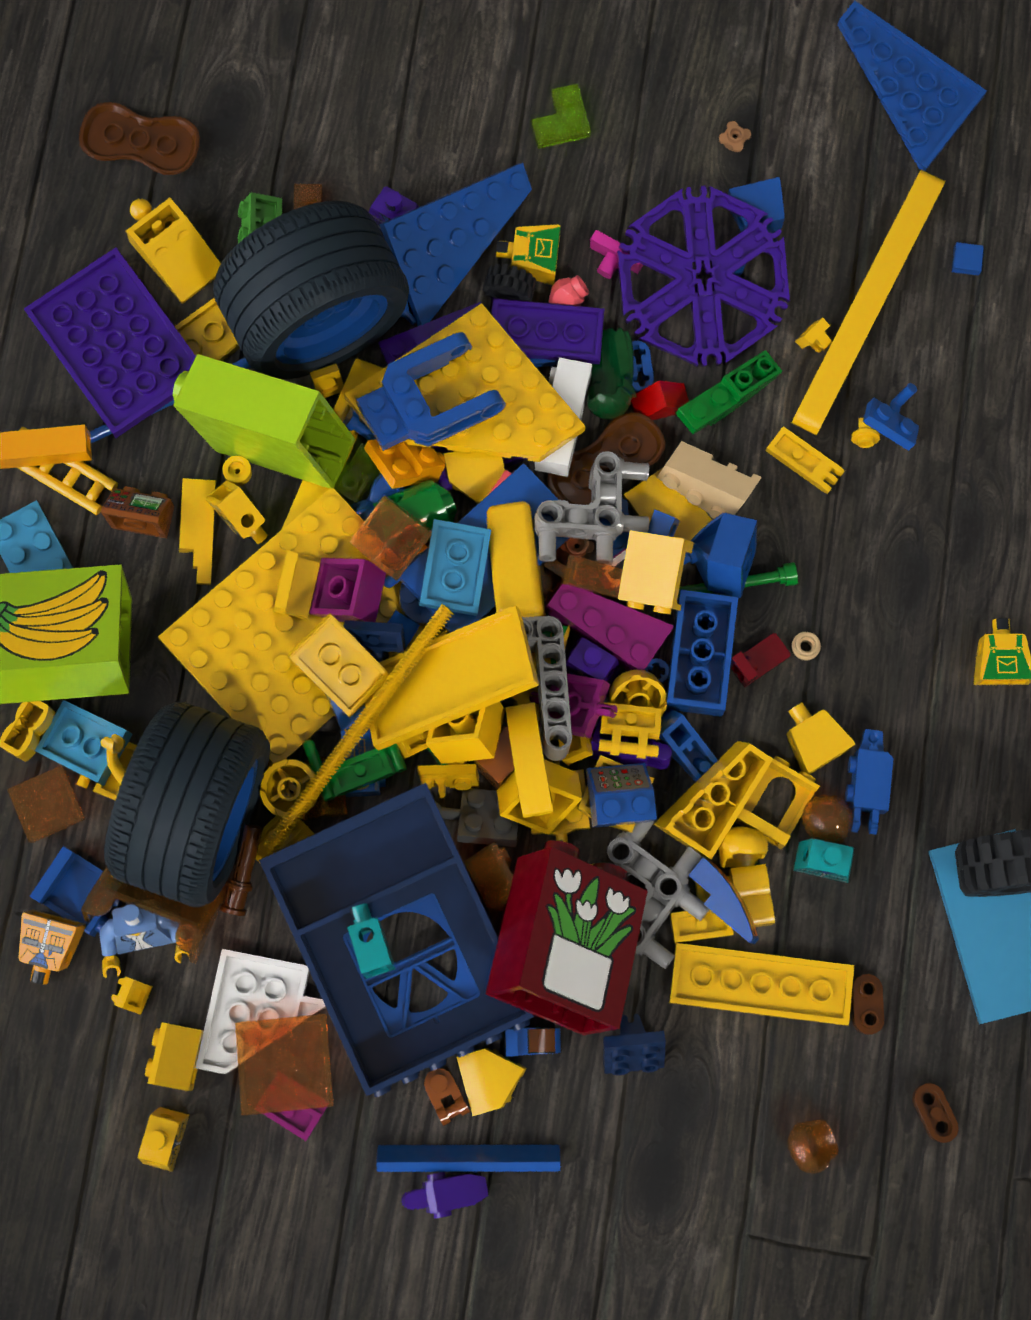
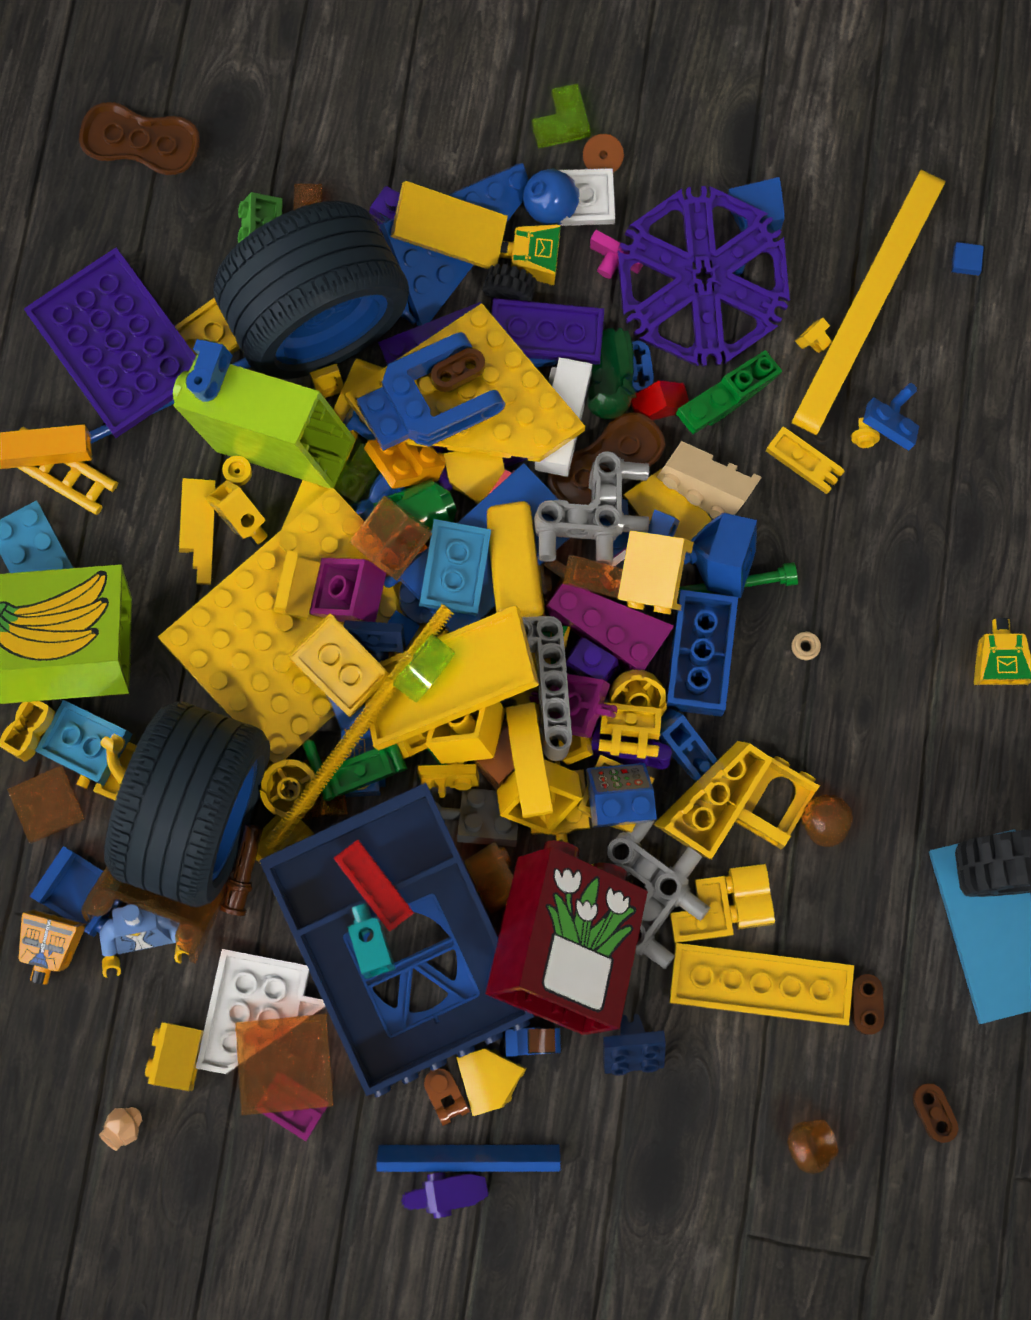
dark orange slope [101,486,174,539] -> none
yellow tile [111,976,152,1015] -> none
yellow slope [126,197,221,304] -> none
yellow torso [138,1107,189,1172] -> none
coral rock [549,275,589,306] -> none
medium nougat plate [560,538,594,563] -> none
blue bush [645,658,669,684] -> none
blue slope [688,857,759,944] -> none
yellow hair [718,827,768,868] -> none
medium nougat plate [719,121,751,152] -> none
dark red bracket [730,633,791,688] -> none
yellow torso [786,702,856,774] -> none
teal torso [793,839,854,883] -> none
blue wing [838,0,987,171] -> none
blue hinge [845,729,893,835] -> none
none -> light nougat rock [99,1107,142,1151]
none -> blue leg [186,339,233,402]
none -> red plate [334,839,414,932]
none -> yellow tile [390,181,508,269]
none -> clear neon green slope [393,634,455,703]
none -> reddish brown plate [431,348,485,392]
none -> blue cylinder [523,169,580,225]
none -> white plate [558,169,615,226]
none -> dark orange piece [583,134,624,173]

